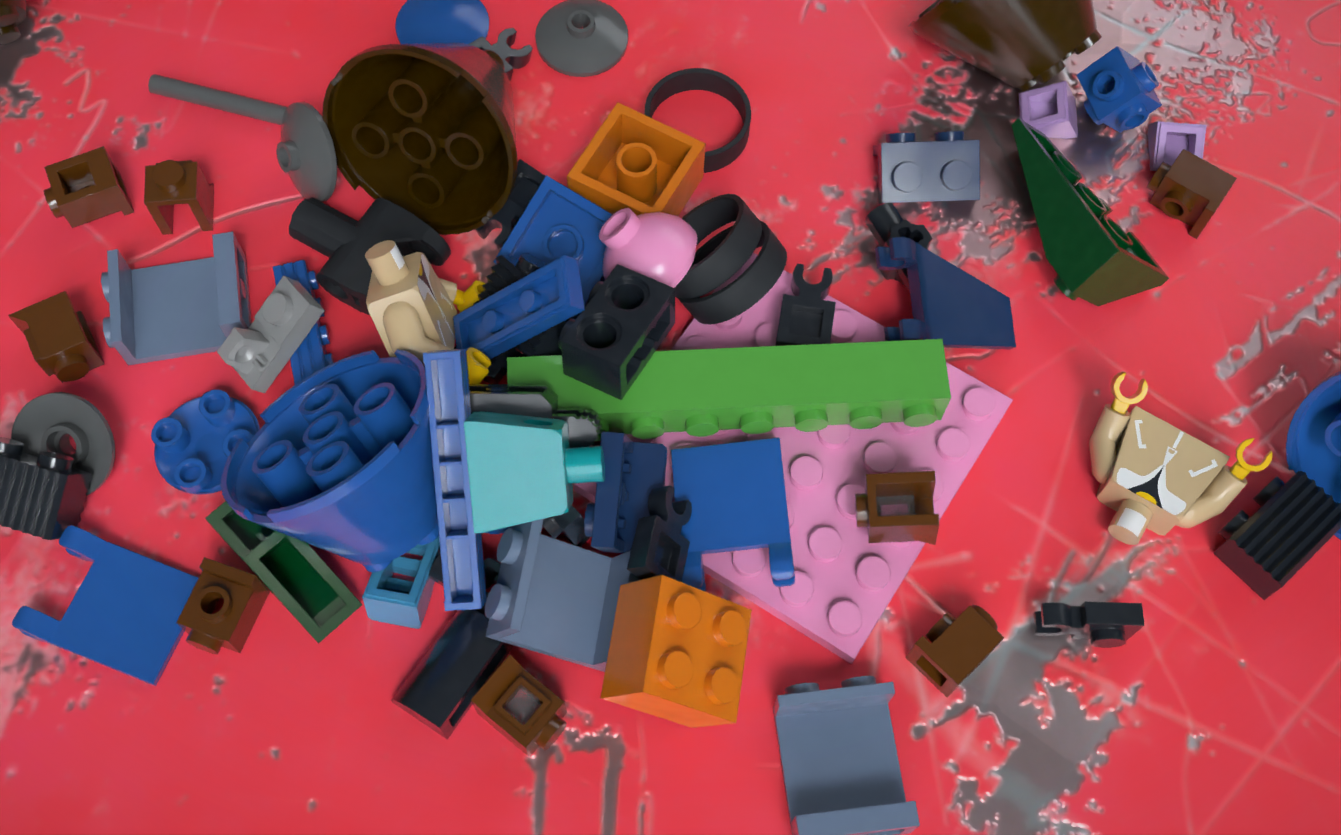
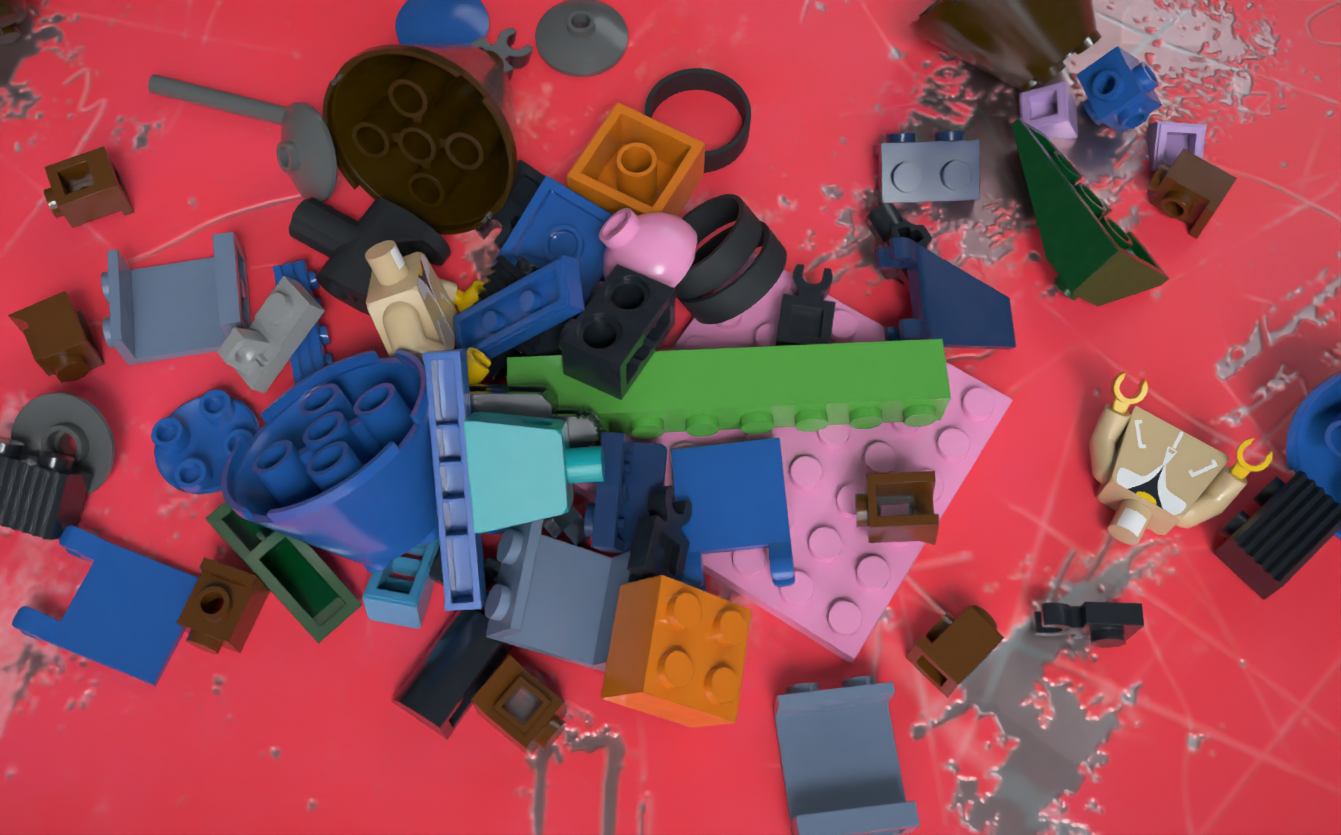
reddish brown window [144,160,214,235] -> none

